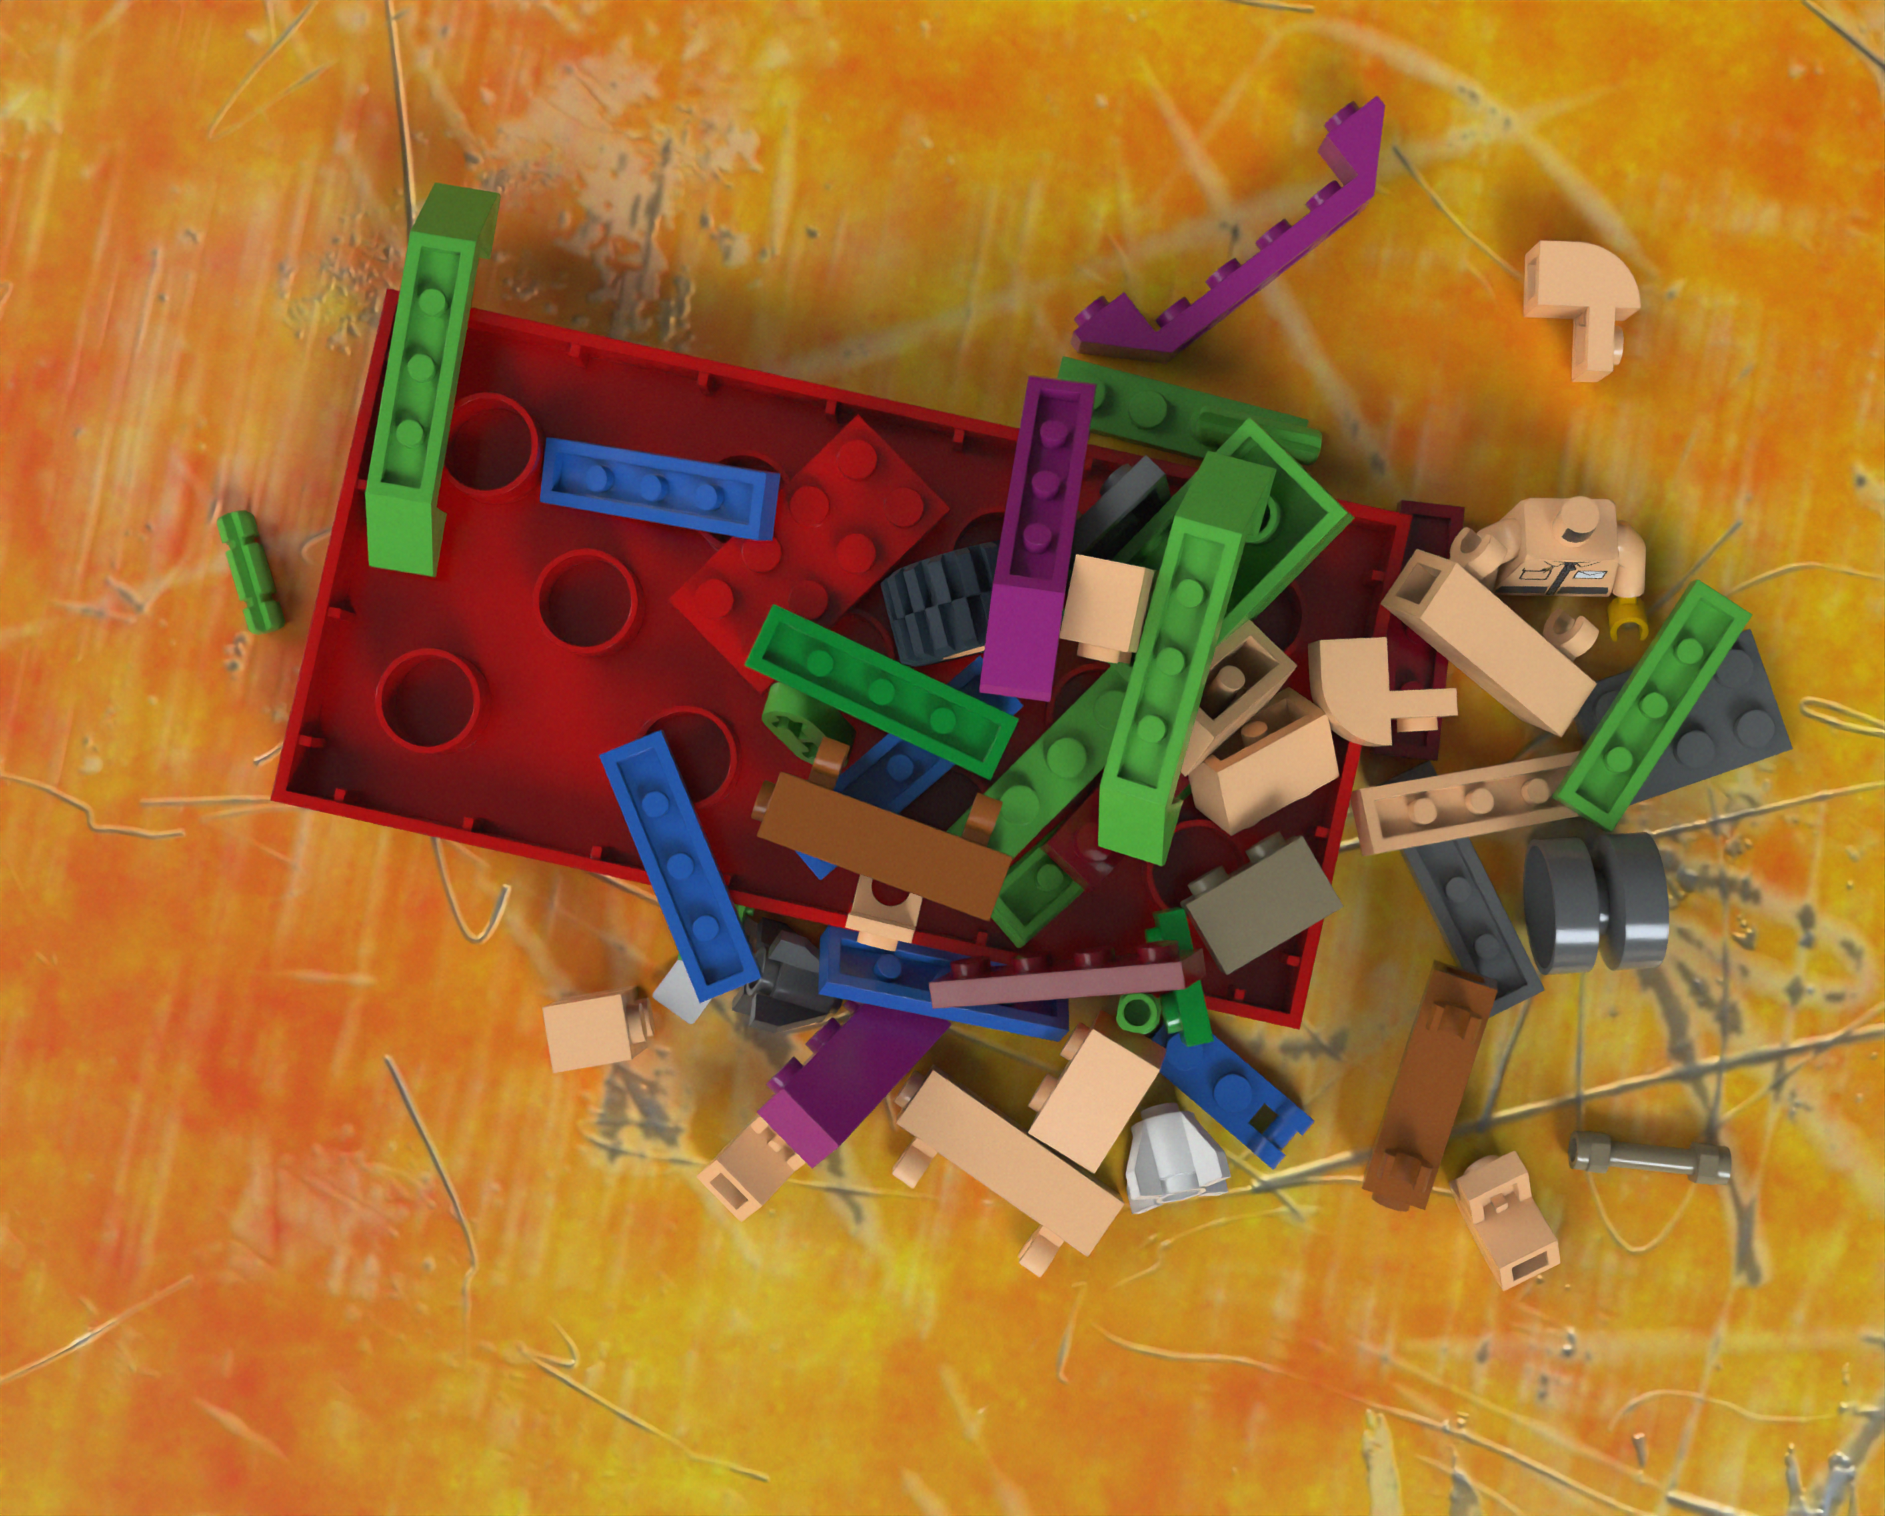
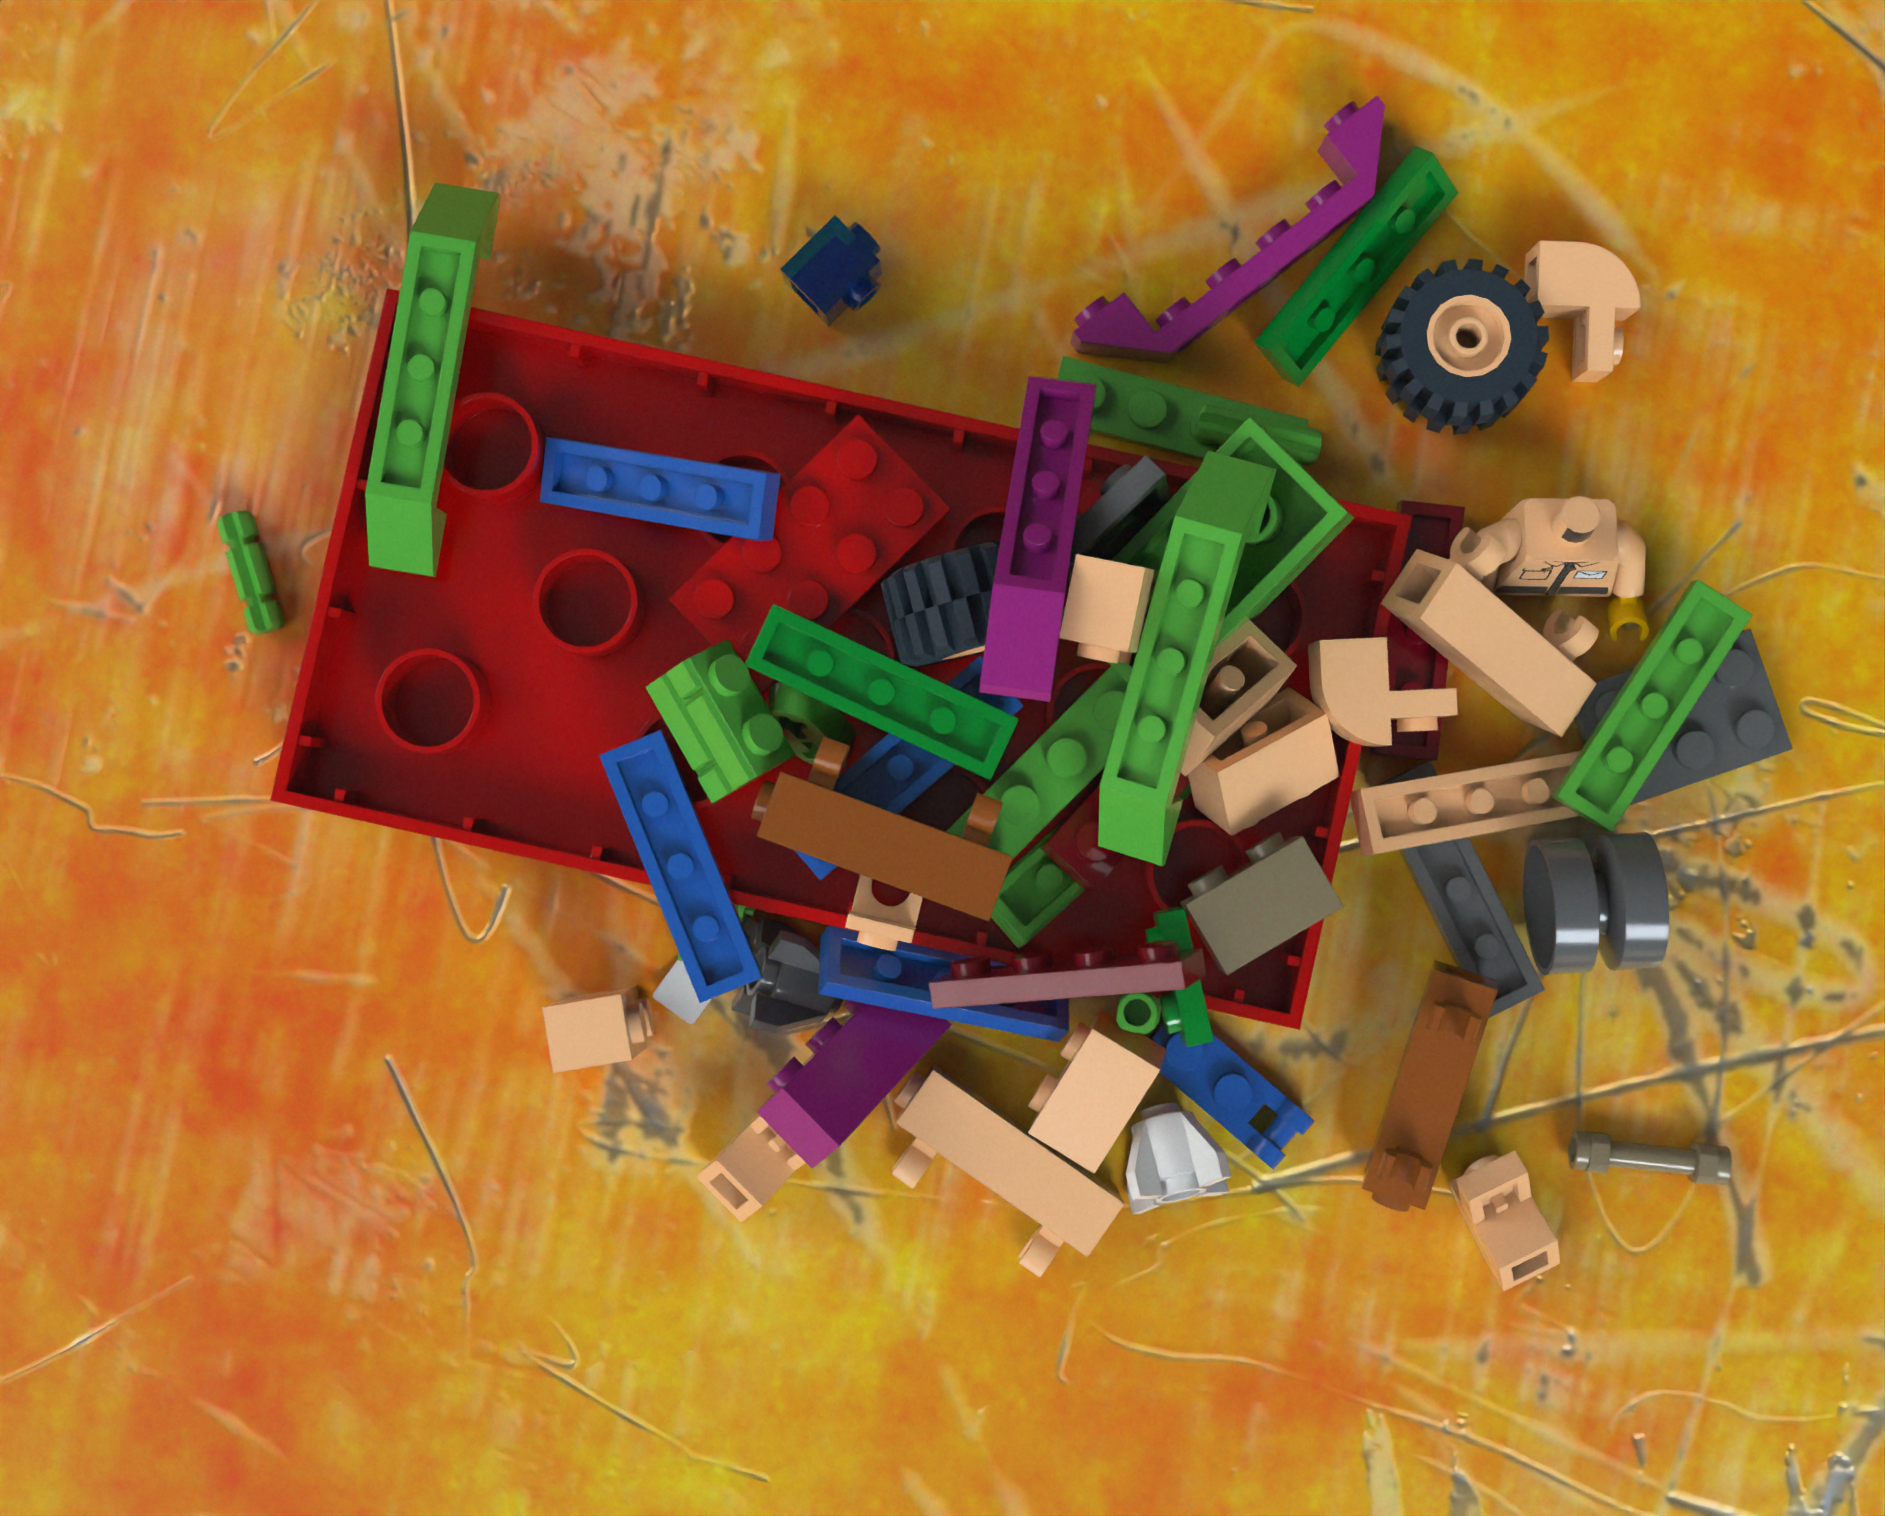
none -> bright green brick [646,639,796,803]
none -> clear blue brick [780,215,882,327]
none -> green plate [1254,146,1459,387]
none -> black wheel [1375,258,1549,435]

